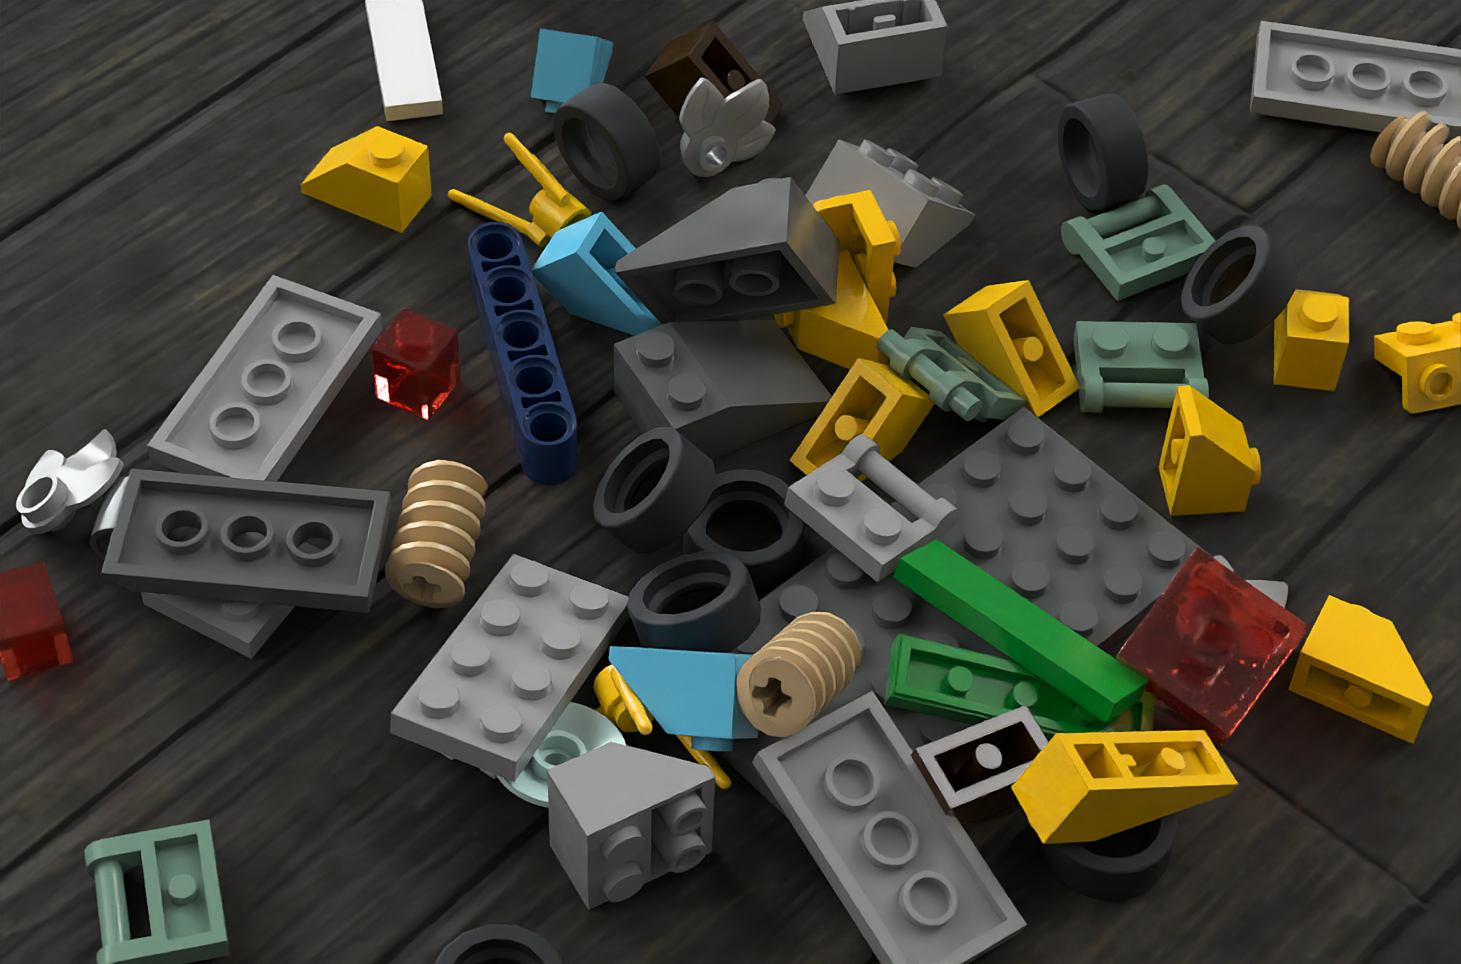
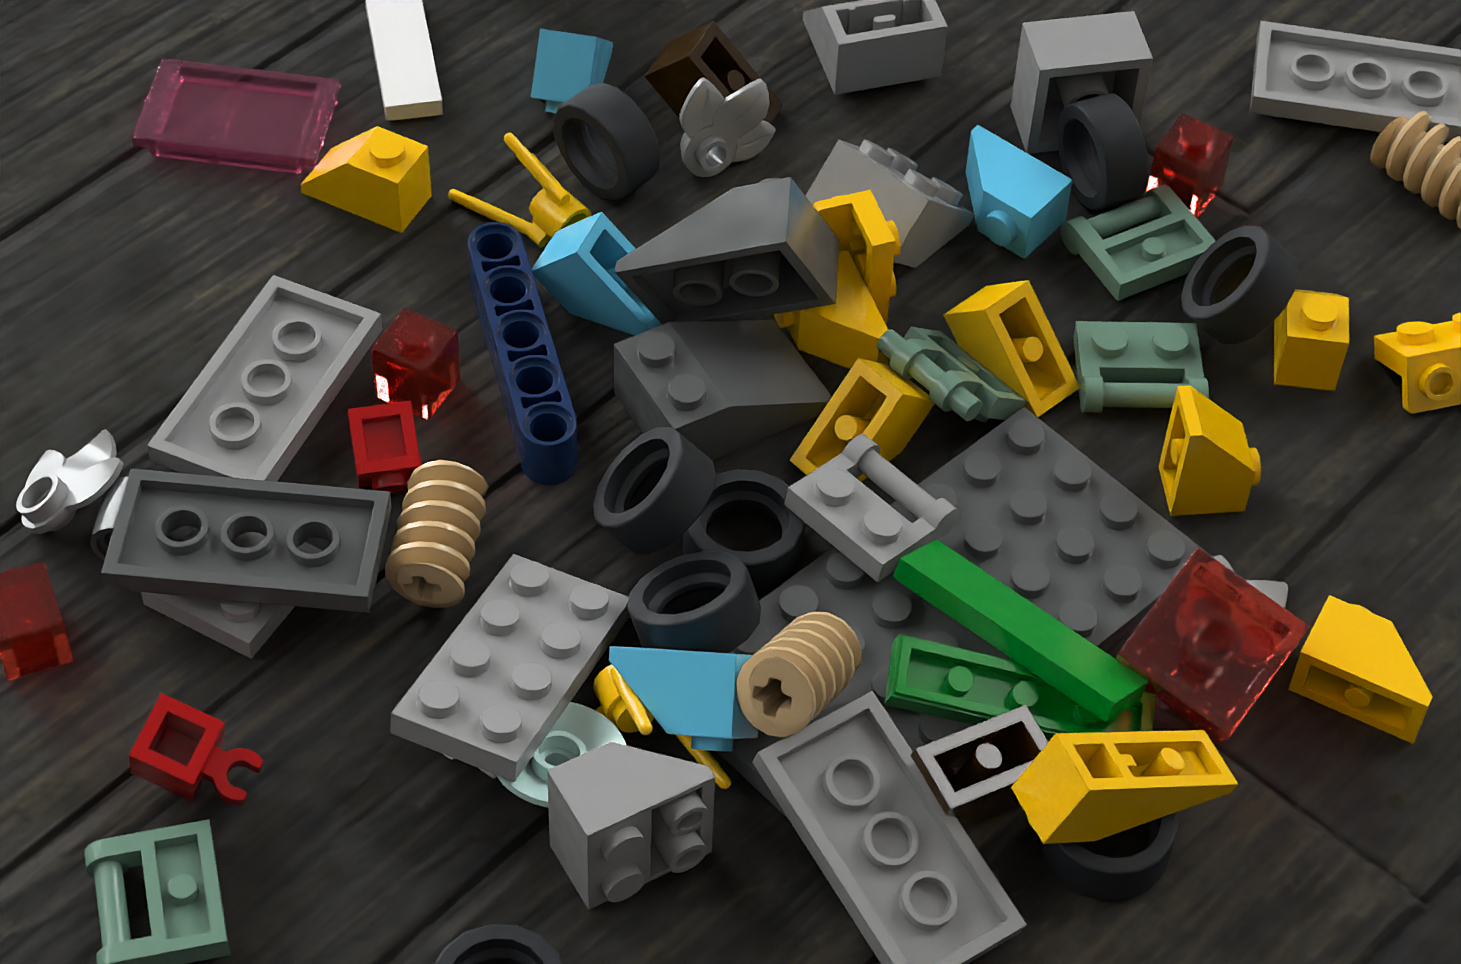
none -> red brick [129,693,263,806]
none -> clear pink piece [132,58,341,173]
none -> red bracket [348,400,422,494]
none -> medium azure slope [966,125,1072,259]
none -> light grey brick [1010,11,1153,154]
none -> clear red brick [1147,113,1234,219]

